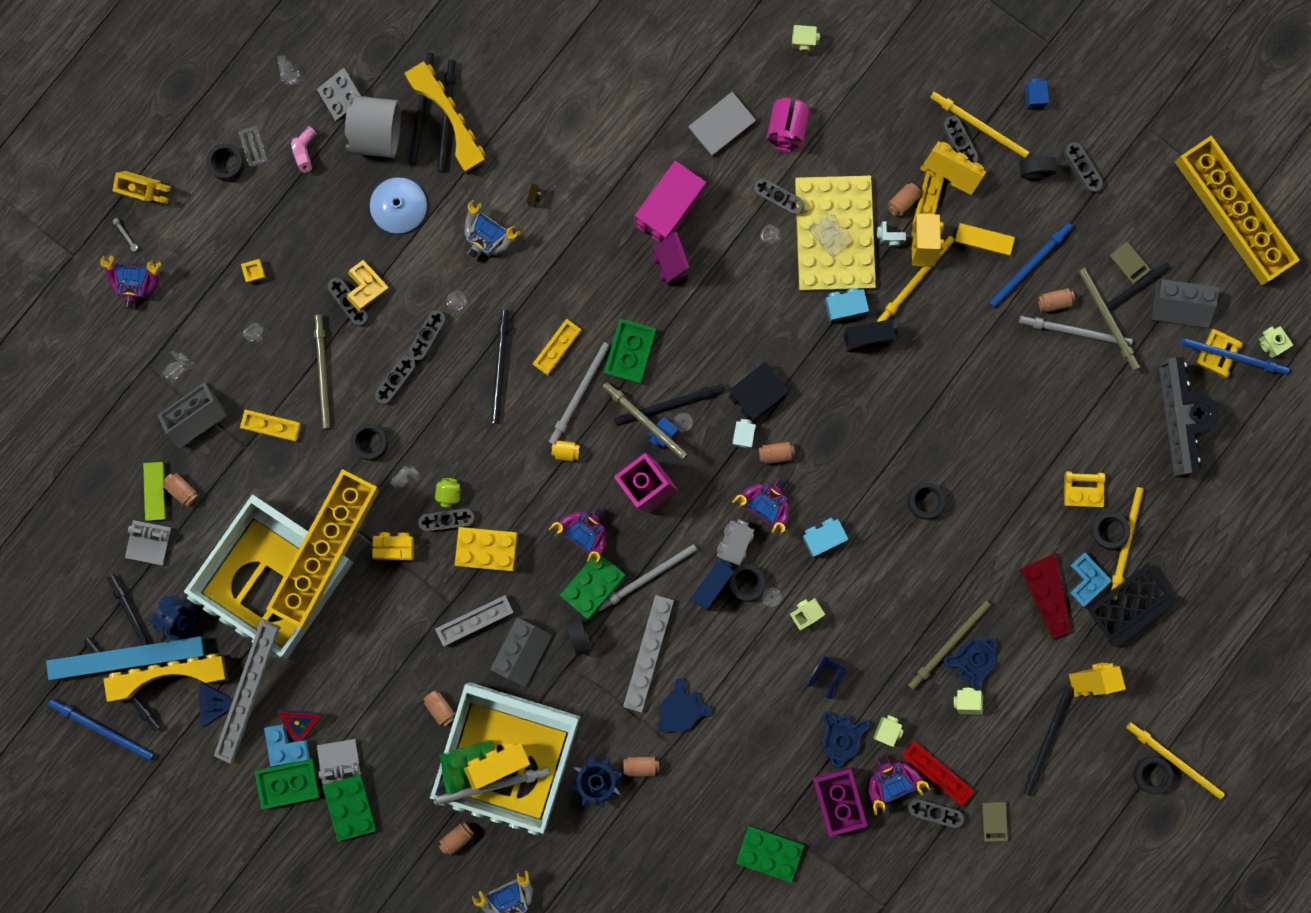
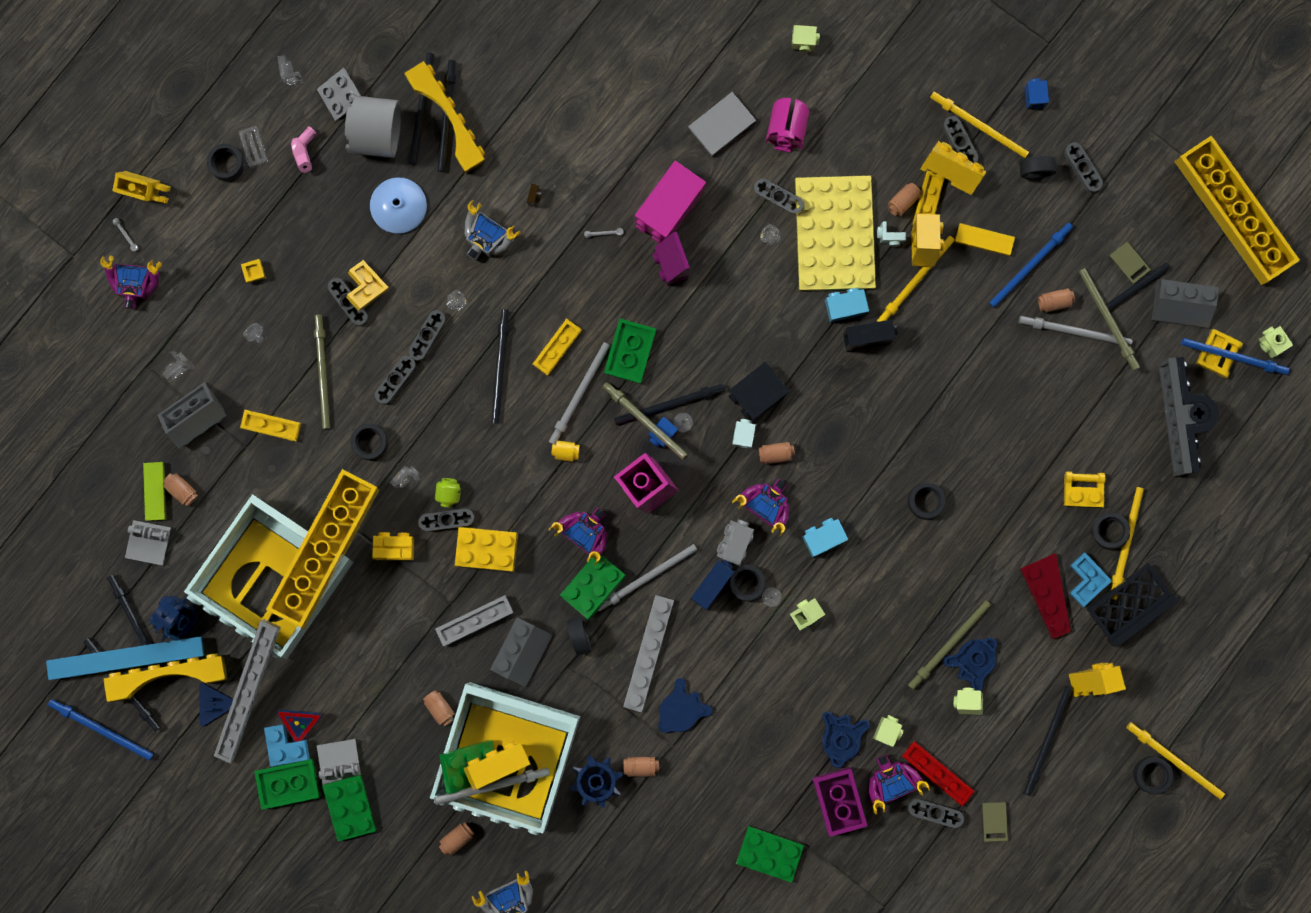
clear blue piece [805,656,847,699] -> none
clear brick [808,212,852,258] -> none
none -> light grey hinge [584,228,623,238]

